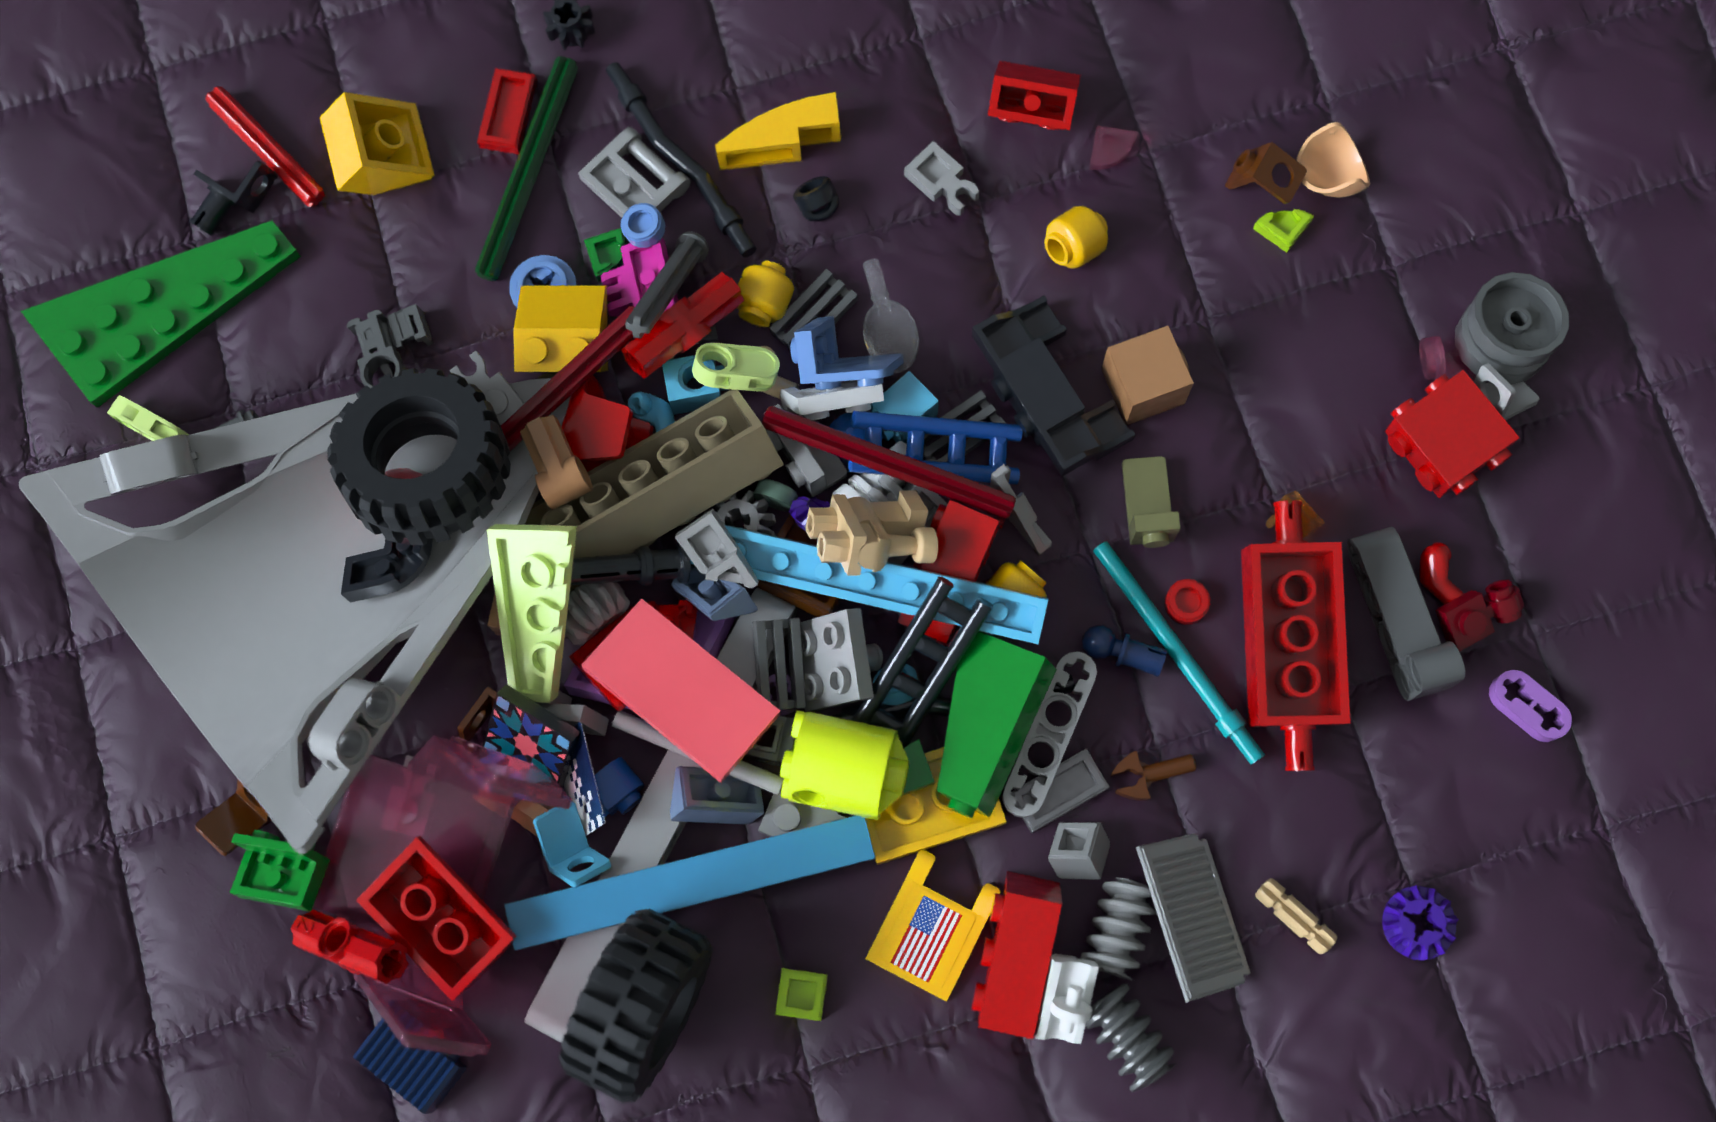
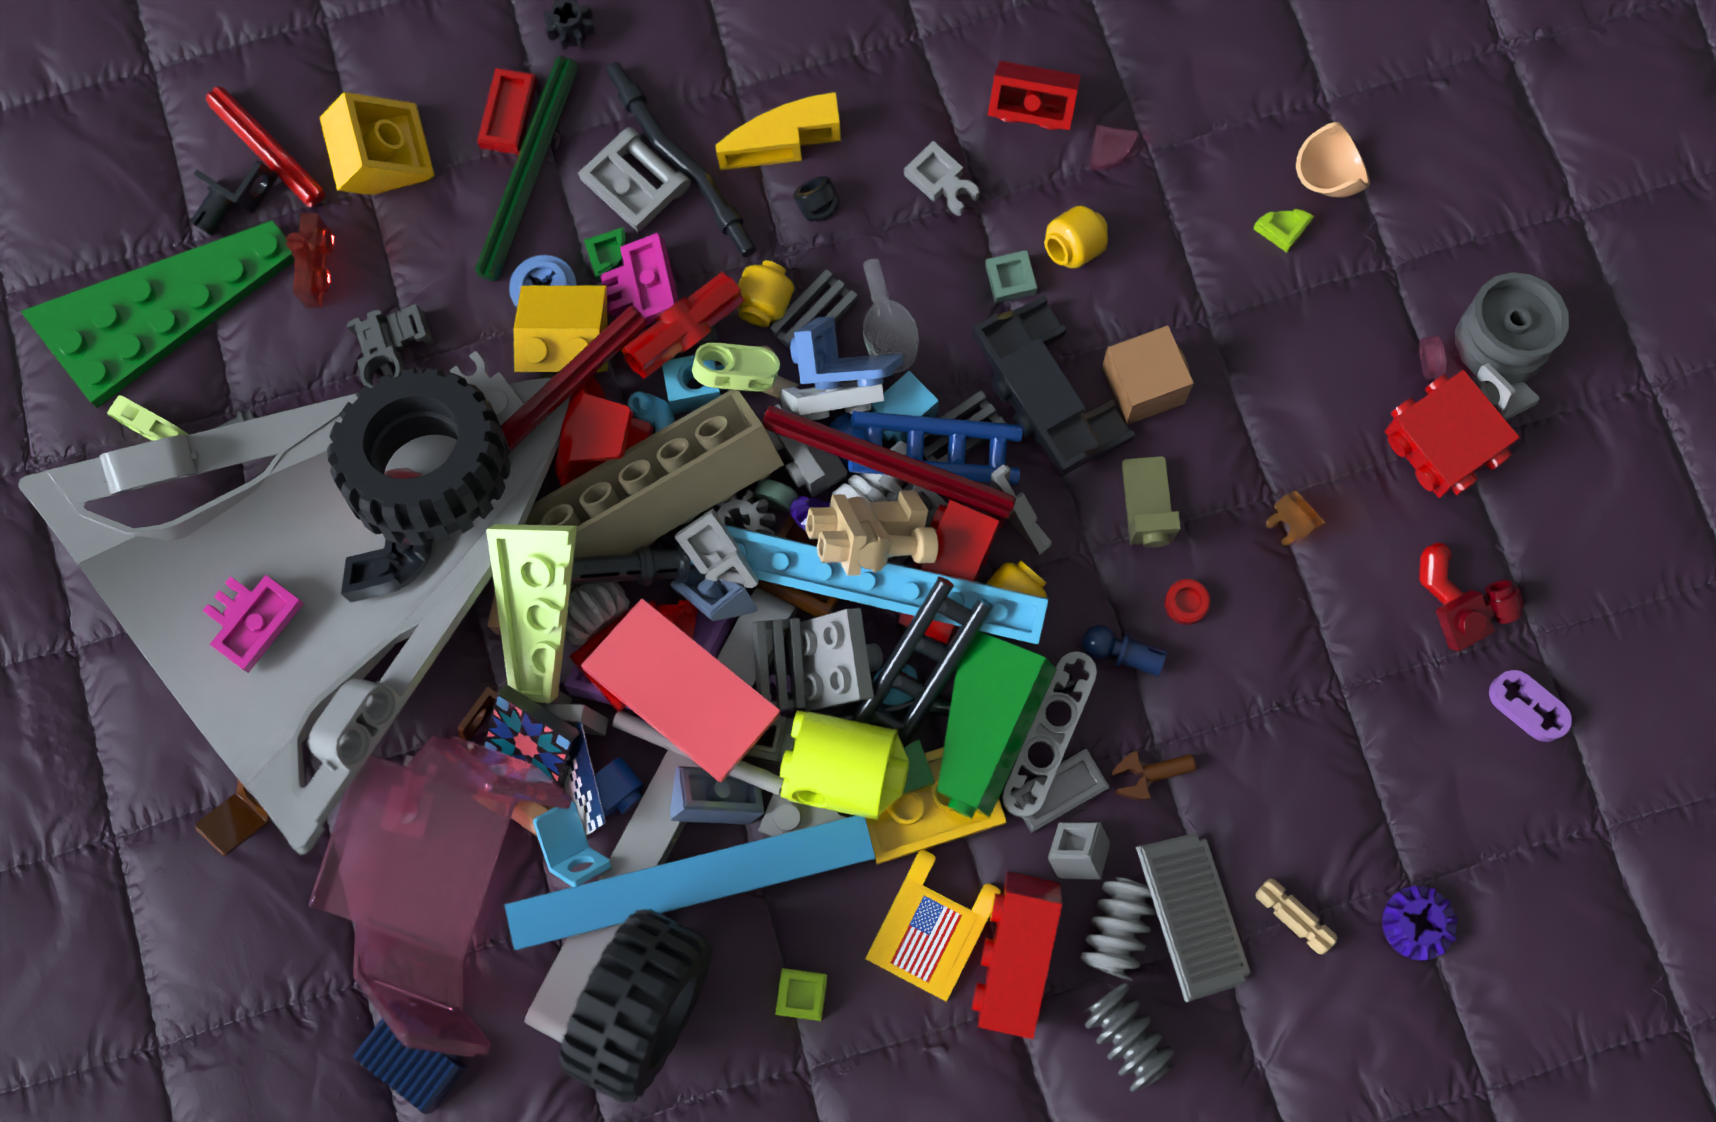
green bracket [230,830,330,912] -> none
red piece [290,909,408,985] -> none
red slope [356,835,517,1001] -> none
medium nougat piece [520,415,593,510] -> none
medium blue tile [621,203,666,248] -> none
dark grey axle [625,232,709,338] -> none
white hips [1034,954,1099,1044] -> none
teal bar [1093,541,1265,765] -> none
reddish brown bracket [1225,142,1307,204] -> none
red brick [1241,500,1351,771] -> none
dark grey beam [1347,526,1465,701] -> none
none -> dark pink hinge [202,575,304,673]
none -> clear red plate [285,213,334,308]
none -> sand green tile [985,250,1037,304]

